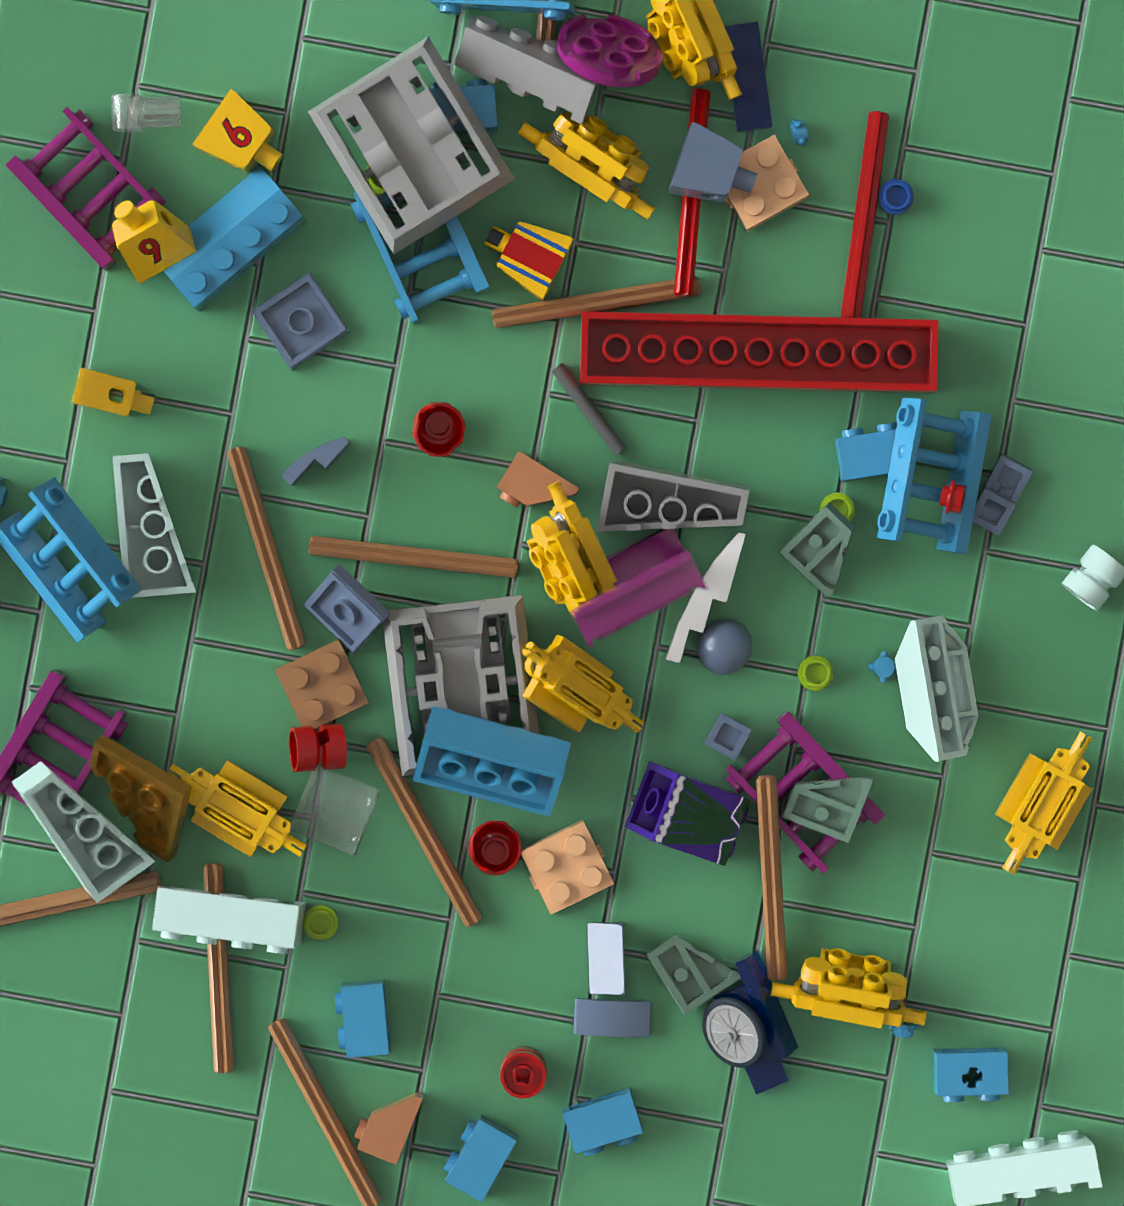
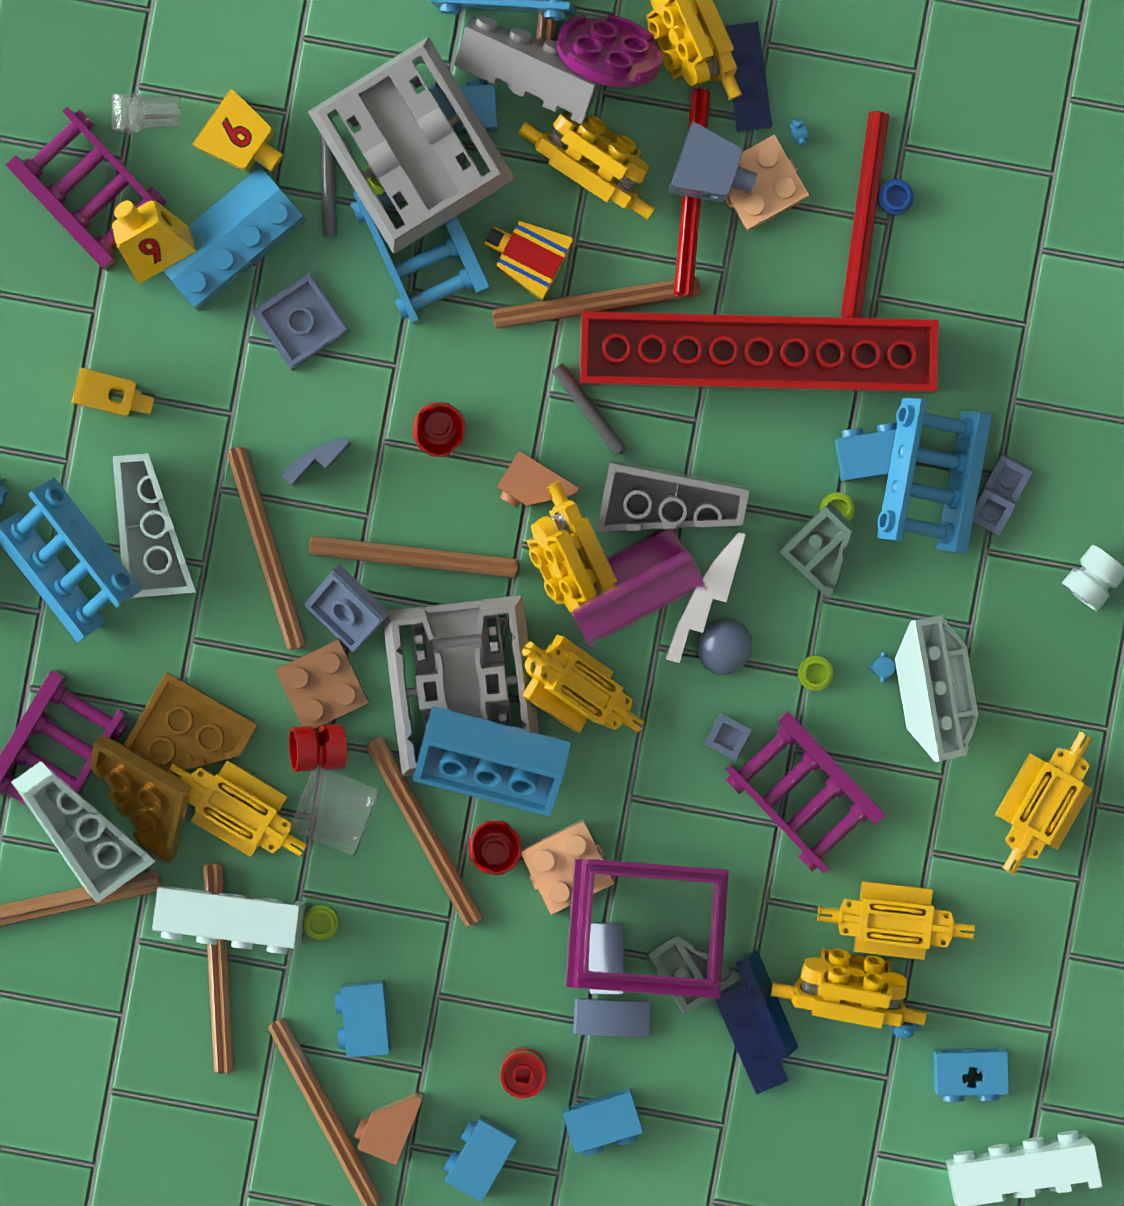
slope [625,761,750,866] -> none
light grey wheel [702,997,767,1068] -> none
medium nougat axle [756,775,787,981] -> none
sand green wing [782,776,874,843] -> none
red plate [939,480,966,515] -> none
none -> pearl gold plate [123,672,258,773]
none -> dark grey bar [320,133,337,237]
none -> magenta piece [565,859,729,999]
none -> yellow piece [817,880,975,960]

